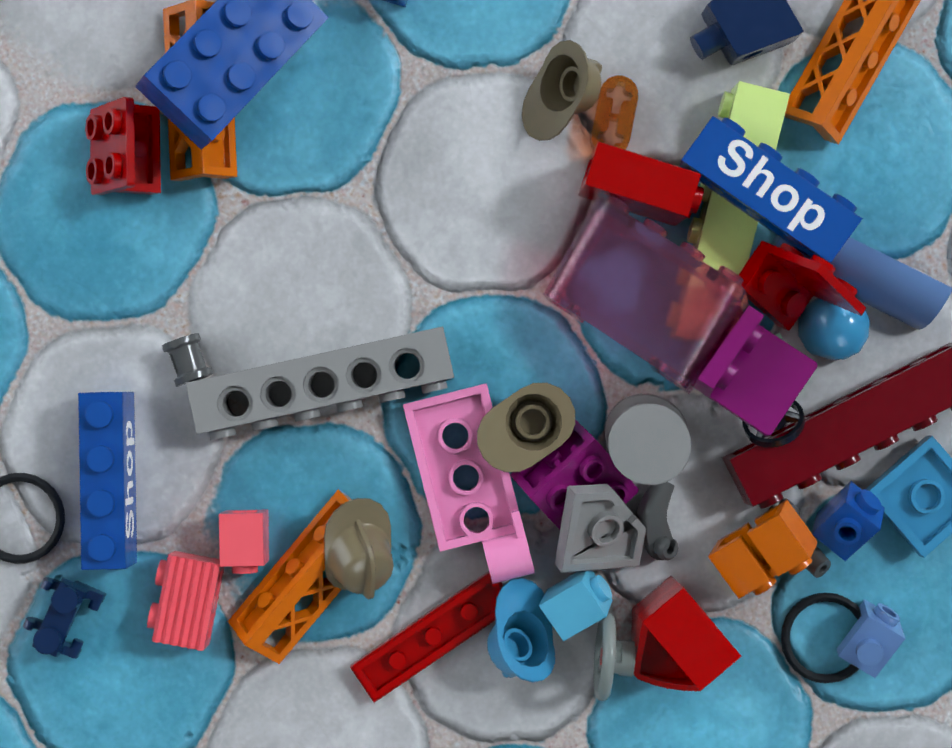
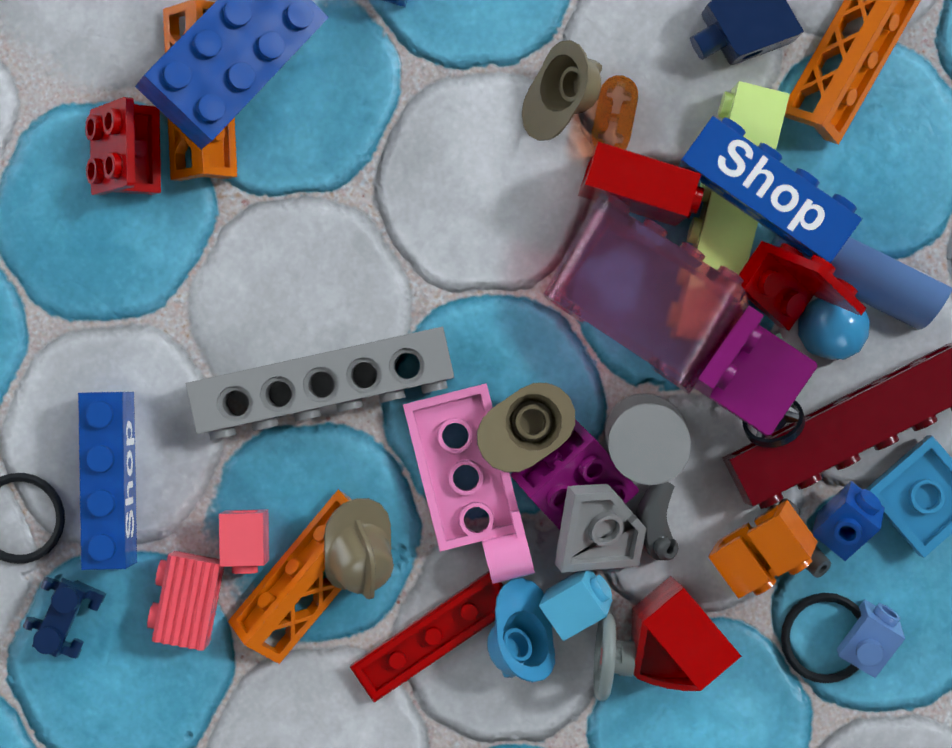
dark grey bush [162,333,213,387] -> none

